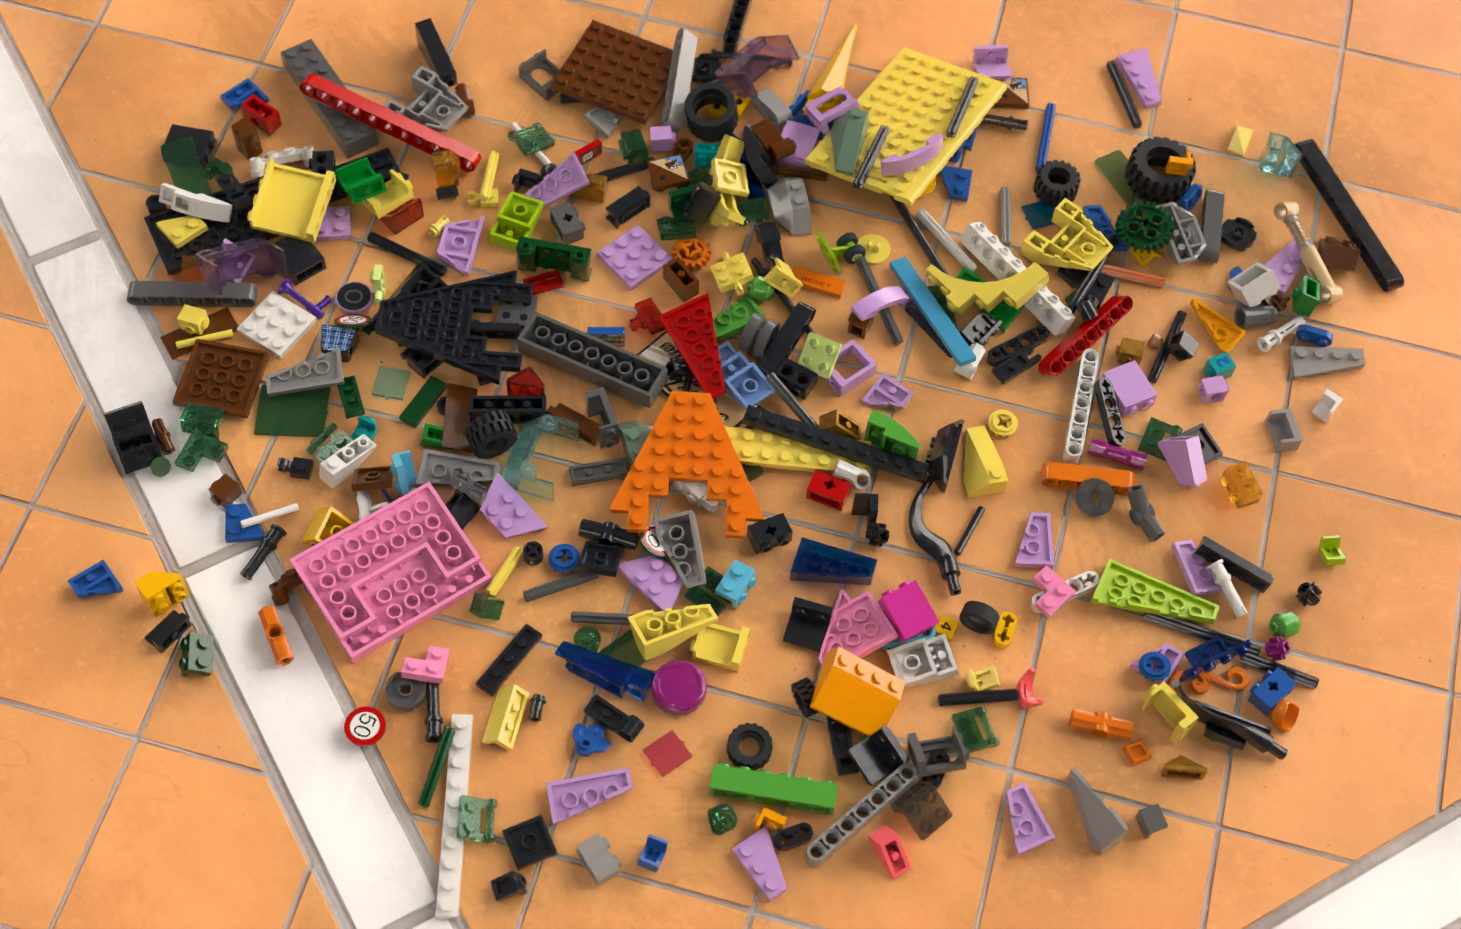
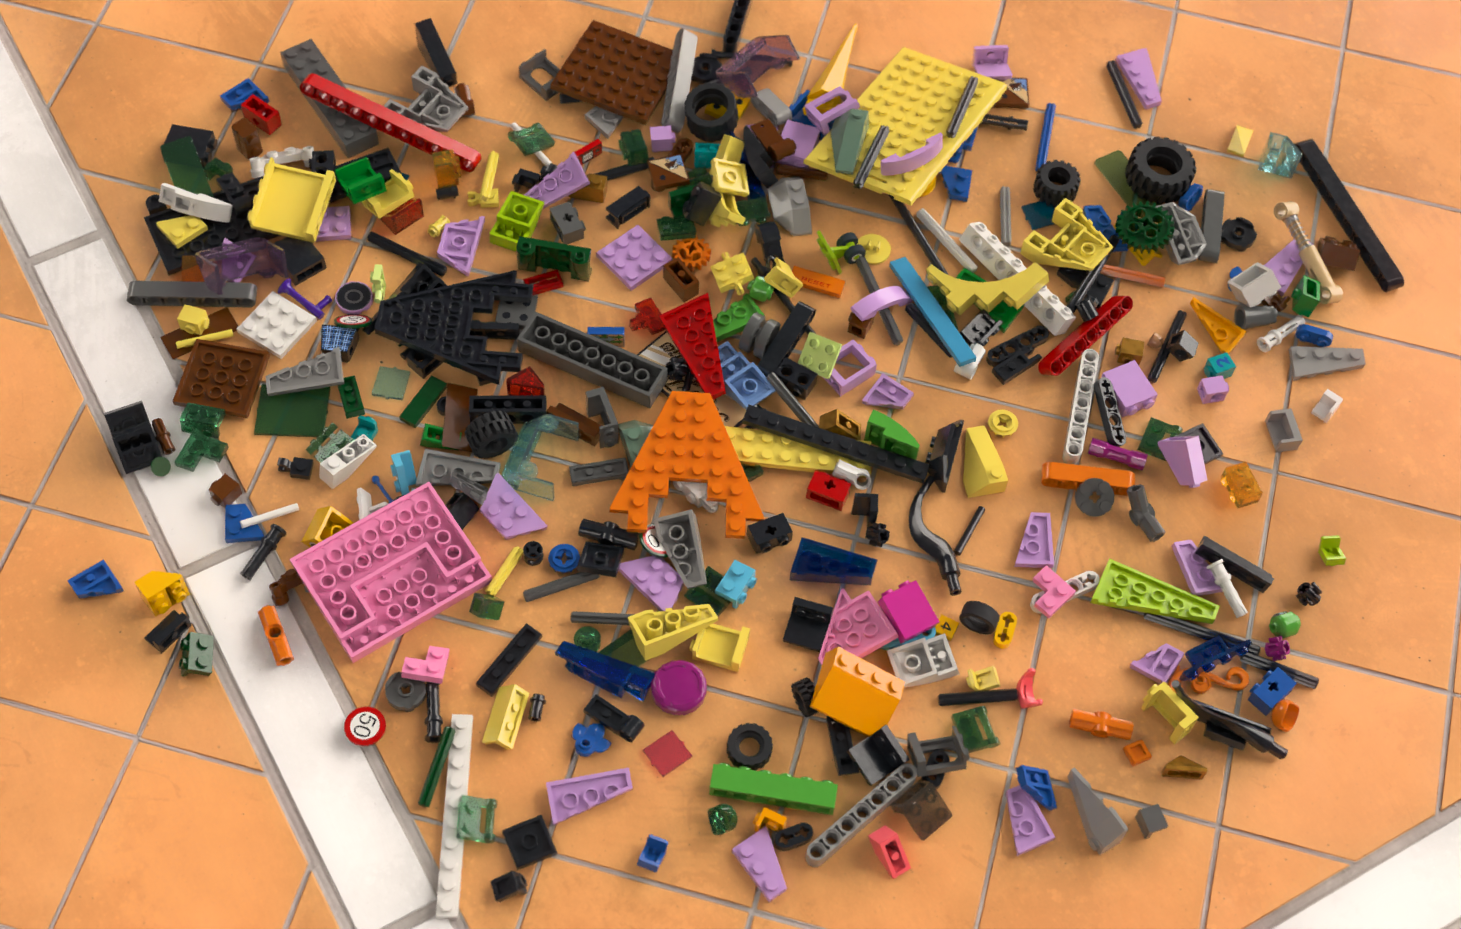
reddish brown tile [351,466,394,492] -> none
light grey brick [576,834,621,886] -> none
blue gear [1138,652,1171,682] -> none
light orange bracket [1165,151,1194,176] -> none
none -> blue wing [1016,765,1057,811]

